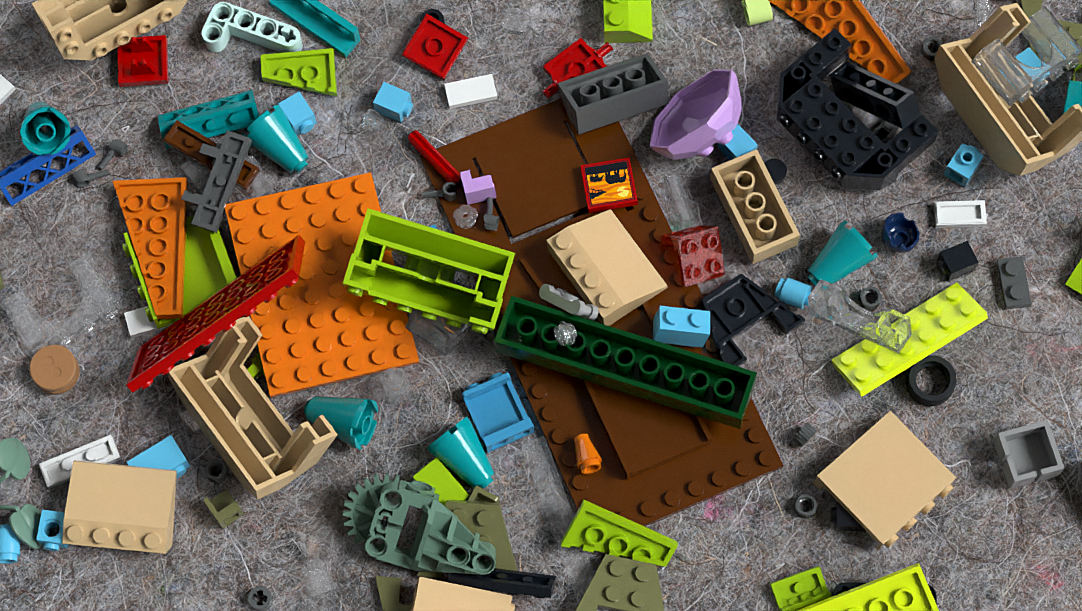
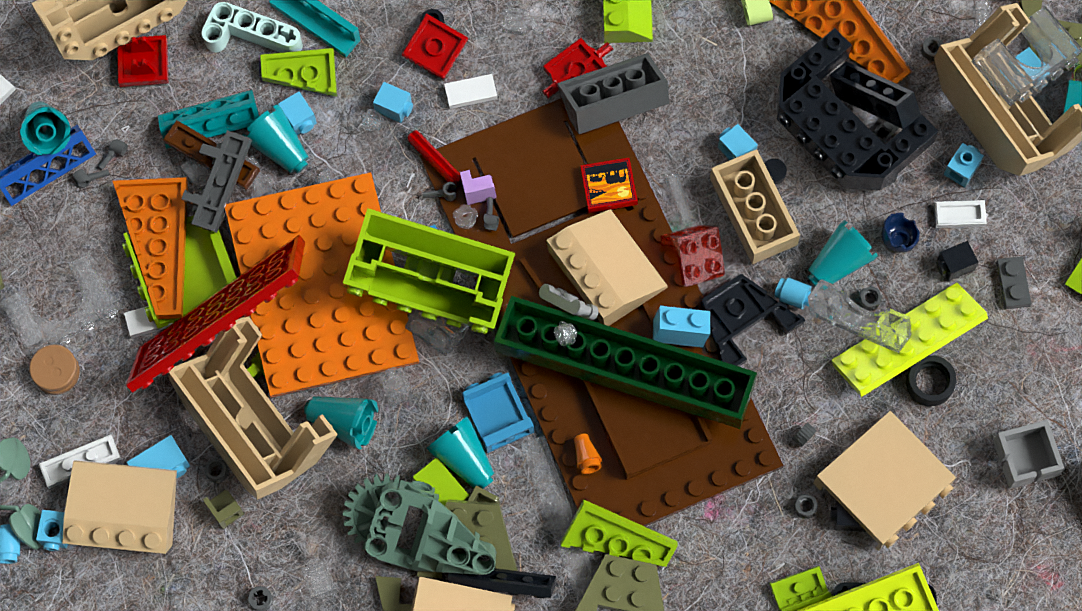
lavender rock [650,69,742,160] -> none

